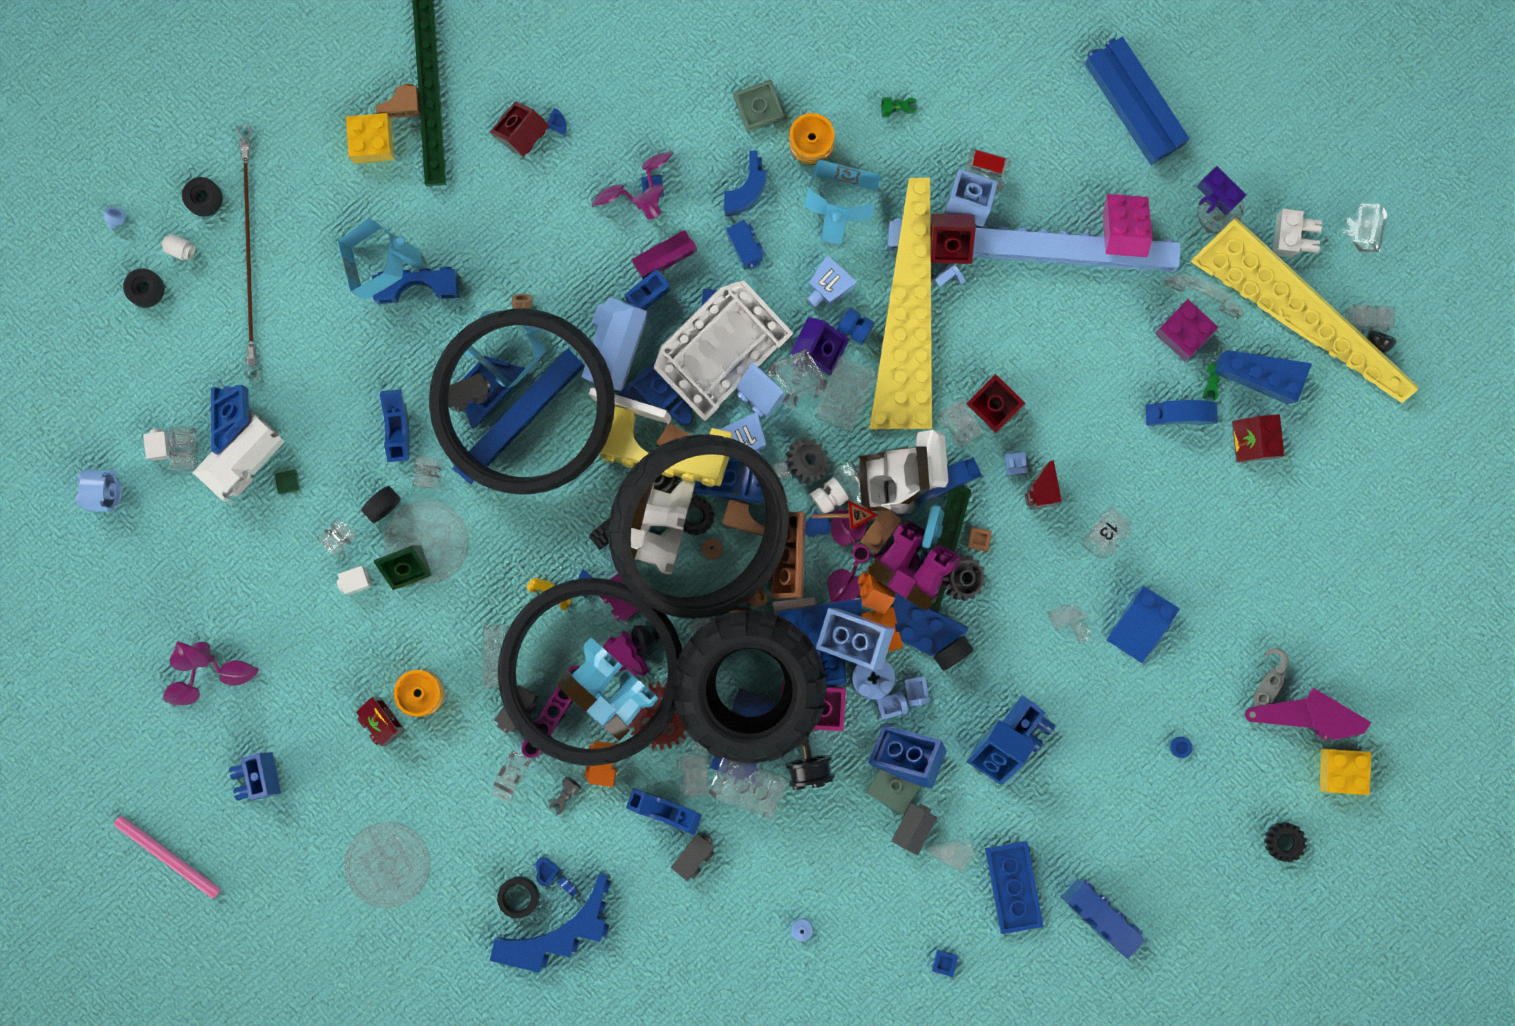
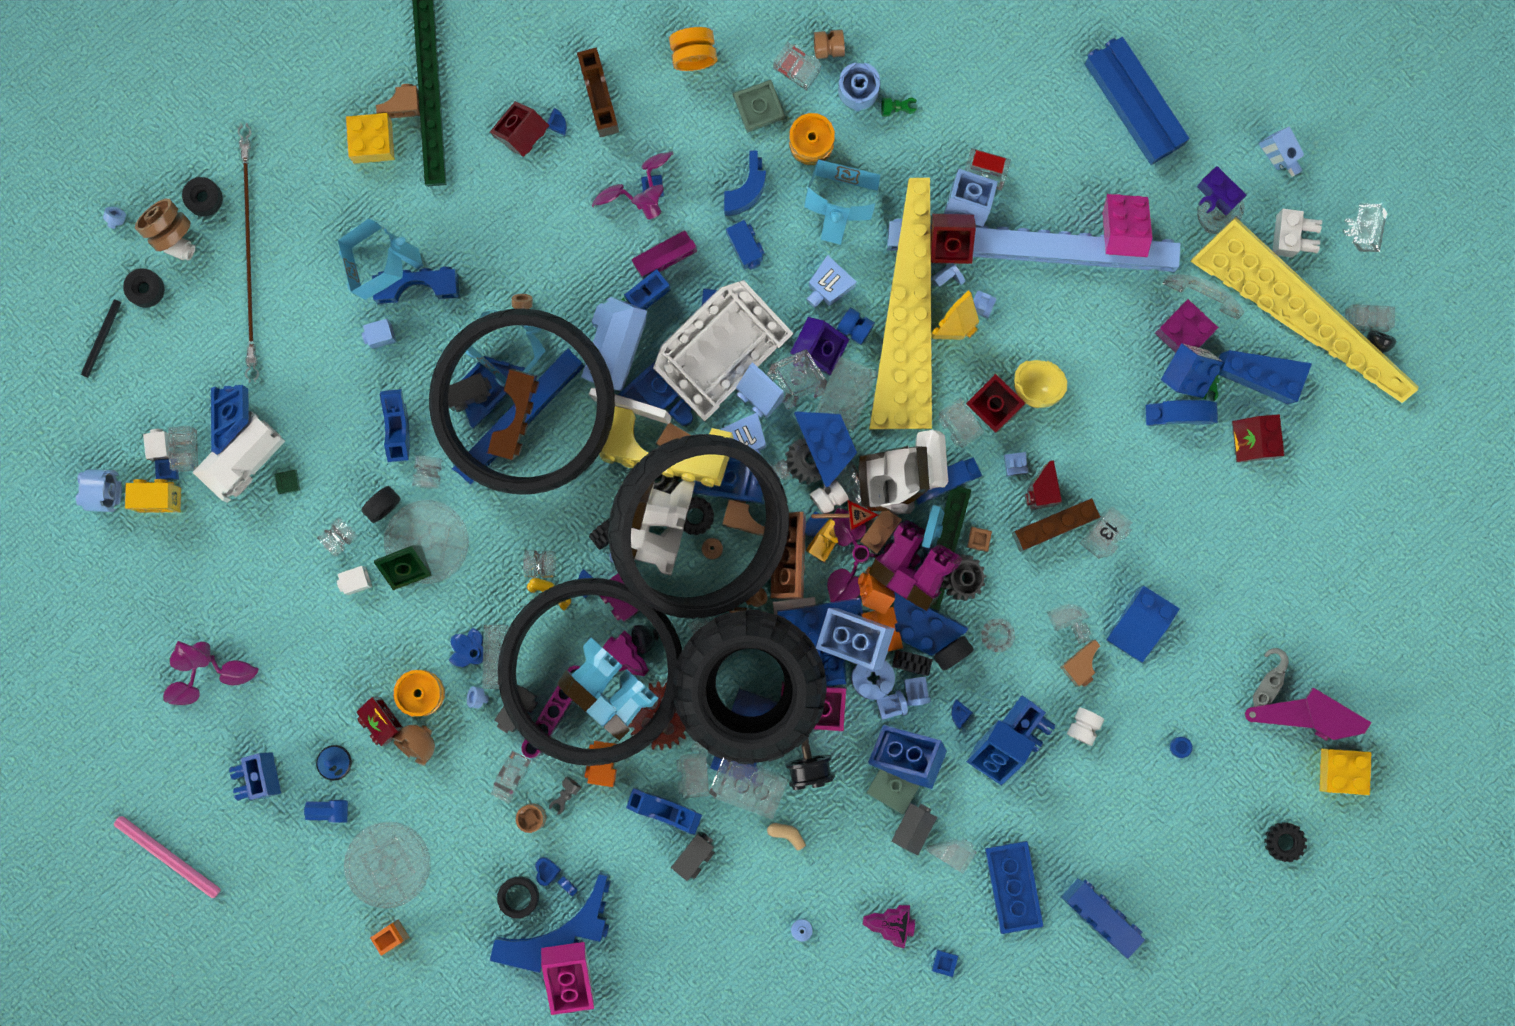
none -> black bar [80,299,122,378]
none -> yellow brick [125,479,181,513]
none -> medium nougat wheel [135,198,191,252]
none -> blue tile [155,458,179,481]
none -> blue piece [304,800,348,823]
none -> blue hat [316,745,352,781]
none -> light blue brick [362,319,396,349]
none -> orange slope [370,919,410,956]
none -> medium nougat cylinder [392,725,435,766]
none -> blue plate [449,628,486,667]
none -> light blue tile [467,687,489,709]
none -> reddish brown arch [487,369,539,460]
none -> medium nougat wheel [516,803,547,833]
none -> clear wheel [523,550,556,578]
none -> dark pink brick [541,942,594,1015]
none -> reddish brown arch [577,47,619,137]
none -> light orange wheel [669,27,717,71]
none -> tan arm [767,823,806,851]
none -> clear brick [773,42,821,91]
none -> blue wing [794,412,857,488]
none -> yellow slope [806,519,838,563]
none -> medium nougat wheel [813,30,845,59]
none -> light blue brick [838,62,880,111]
none -> magenta rock [862,905,915,948]
none -> black tyre [892,650,933,676]
none -> yellow wedge [931,290,979,340]
none -> blue tile [951,699,973,729]
none -> light blue tile [973,291,997,319]
none -> clear gear [981,619,1015,652]
none -> reddish brown arch [1012,498,1100,552]
none -> light yellow cylinder [1014,360,1067,408]
none -> medium nougat arch [1060,640,1100,687]
none -> white wheel [1067,707,1105,746]
none -> blue brick [1161,343,1224,398]
none -> light blue torso [1258,126,1304,177]

